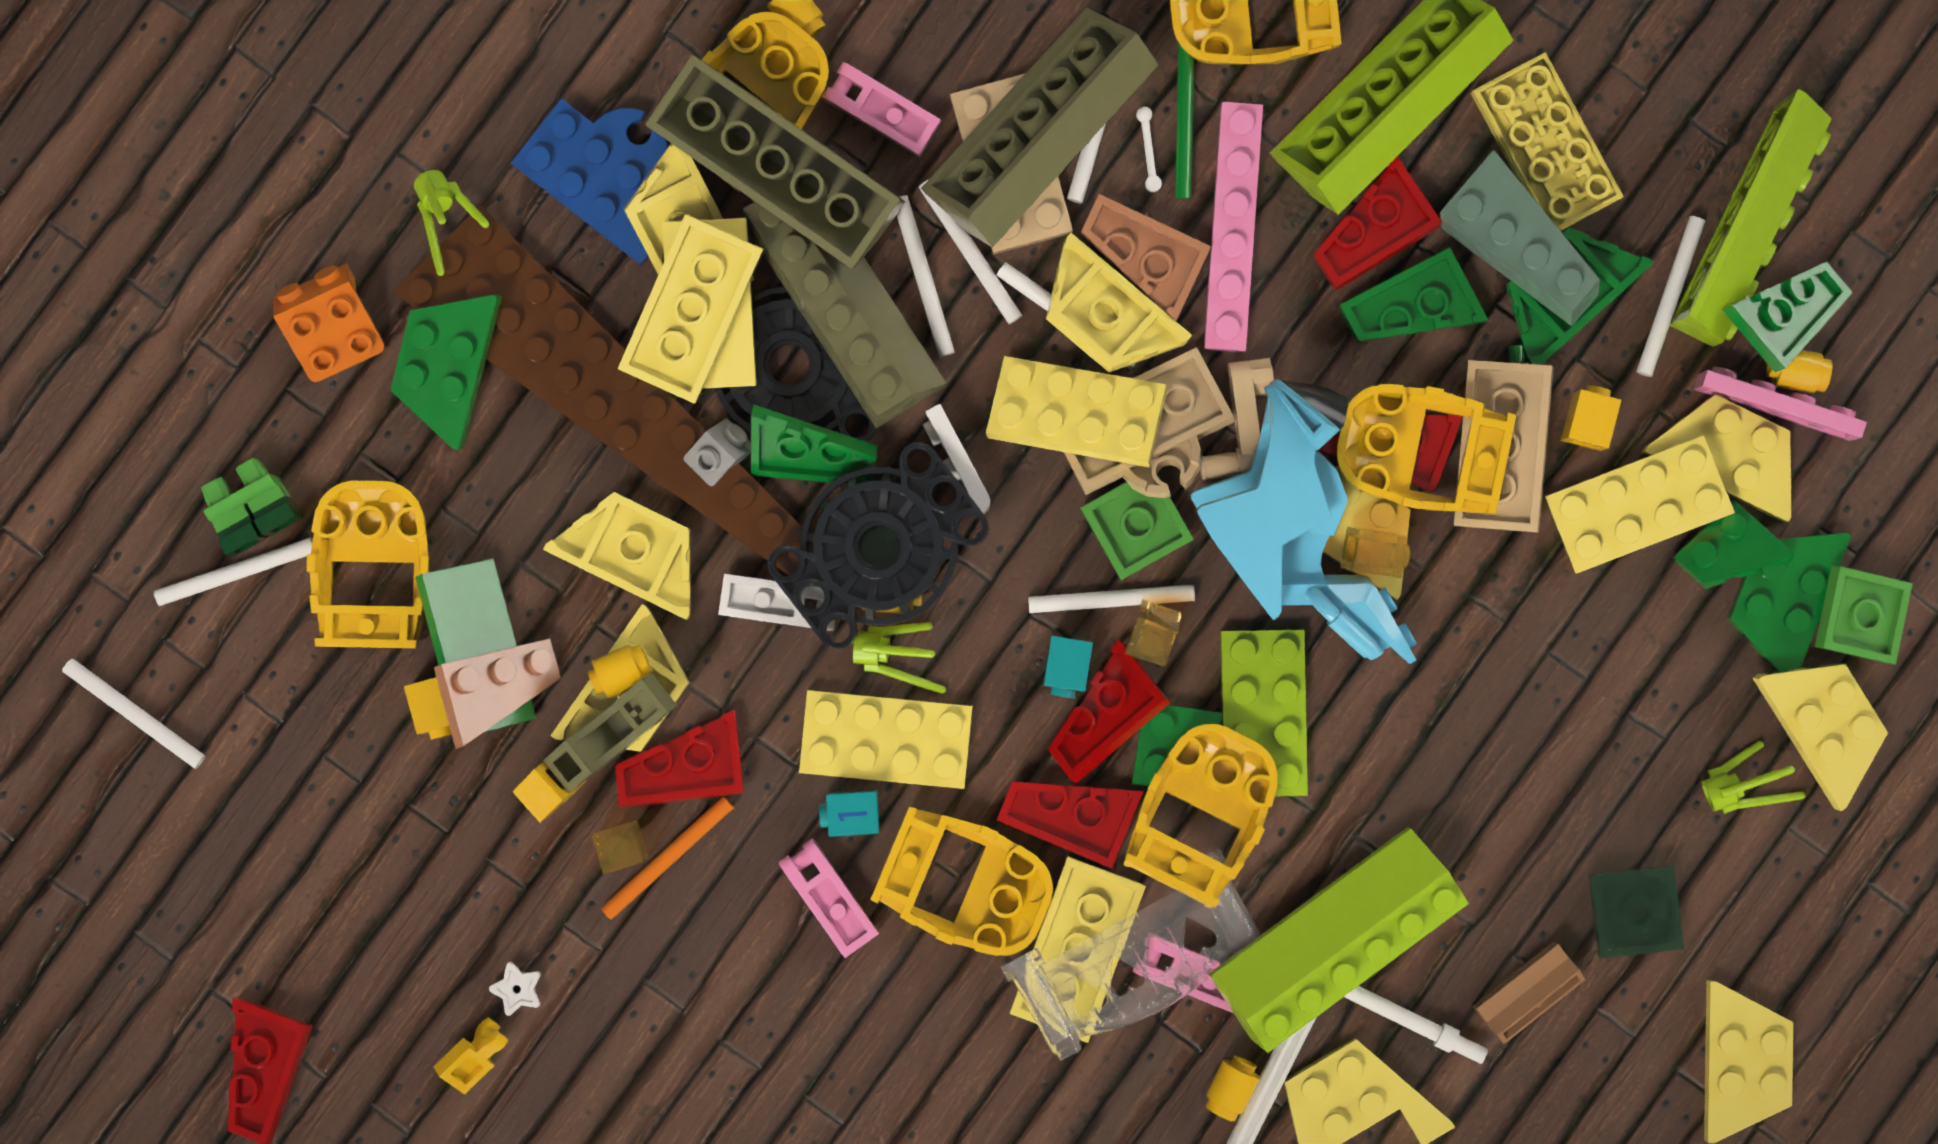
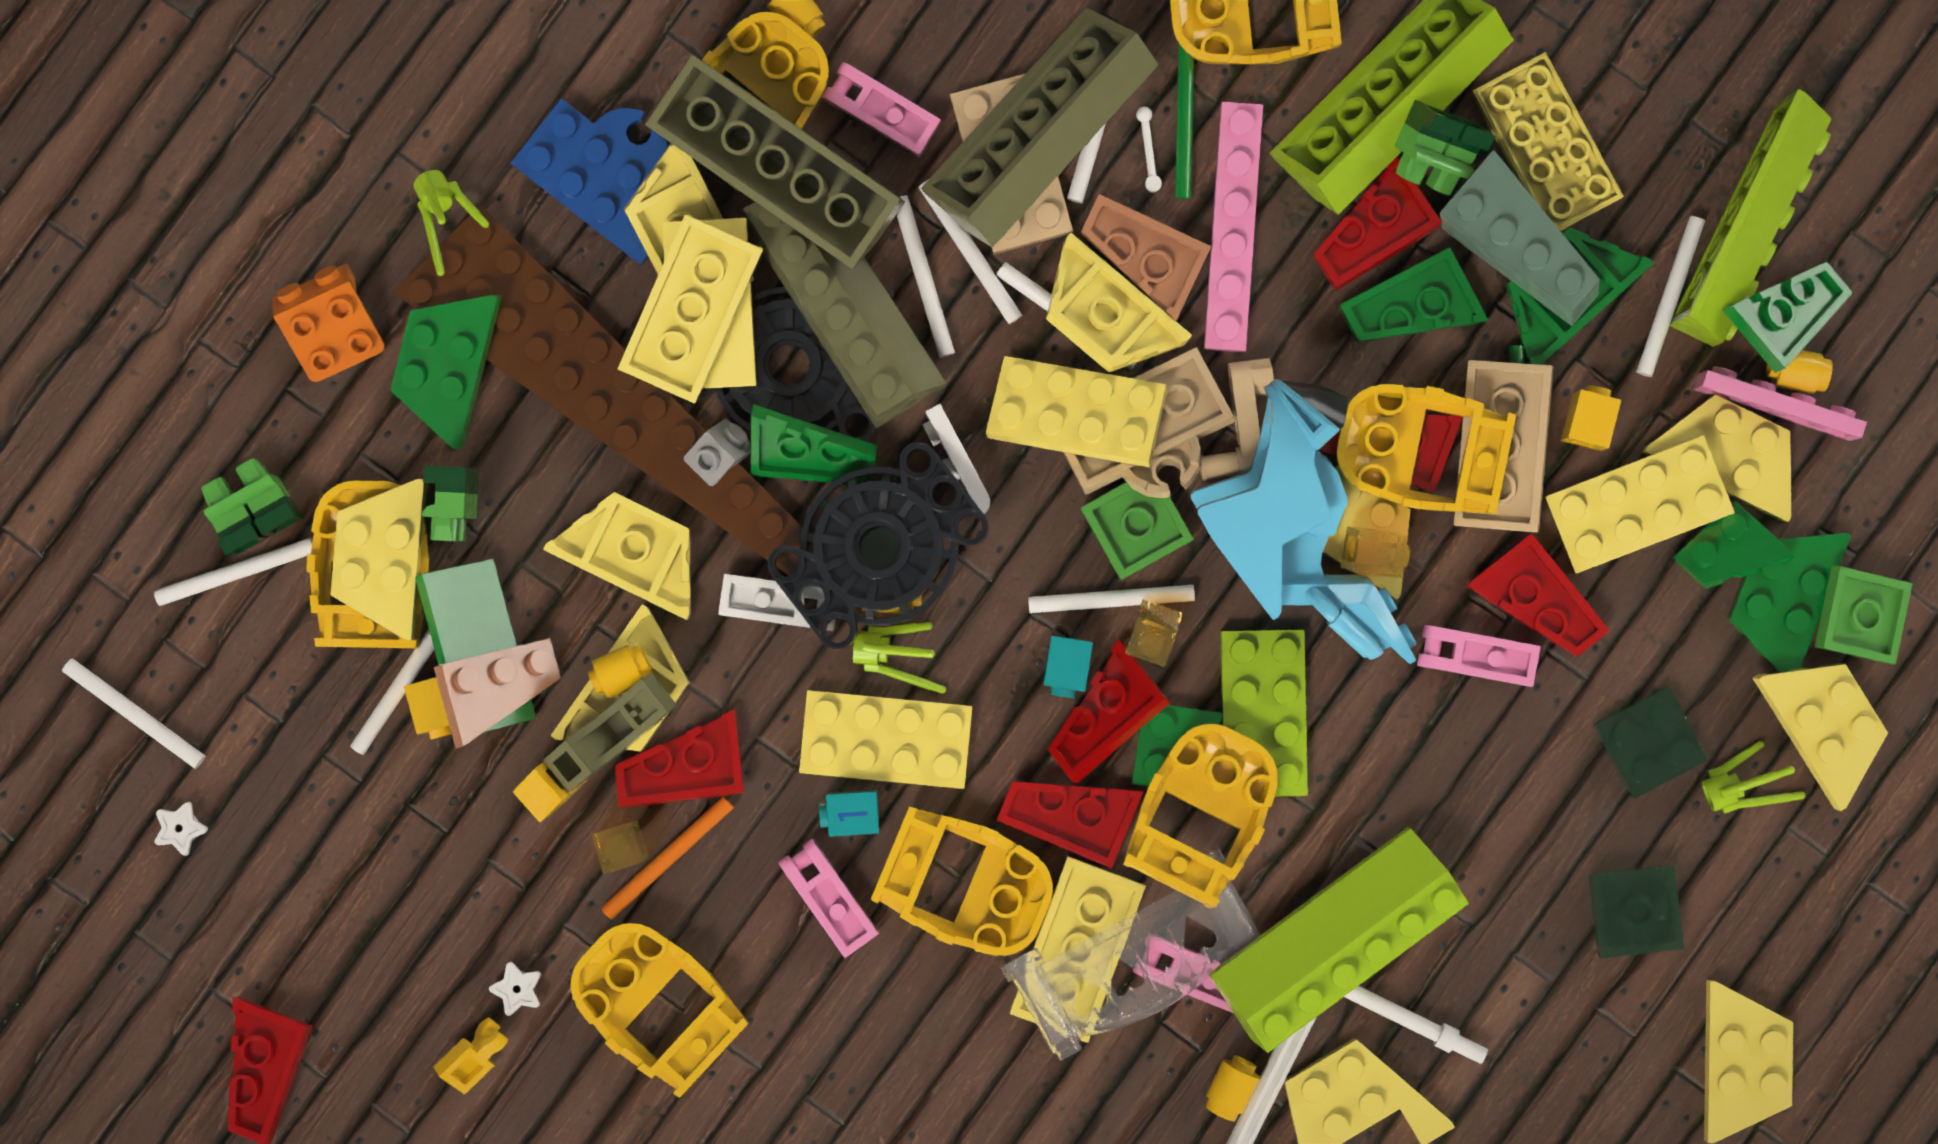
medium nougat piece [1472,942,1585,1044] -> none
none -> white plate [154,802,208,856]
none -> light yellow wing [331,479,427,640]
none -> white bar [350,628,434,755]
none -> bright green hips [422,466,479,541]
none -> yellow slope [571,923,749,1098]
none -> hips [1394,100,1496,196]
none -> bright pink plate [1417,625,1541,687]
none -> red wing [1464,533,1610,657]
none -> clear green plate [1593,686,1708,799]

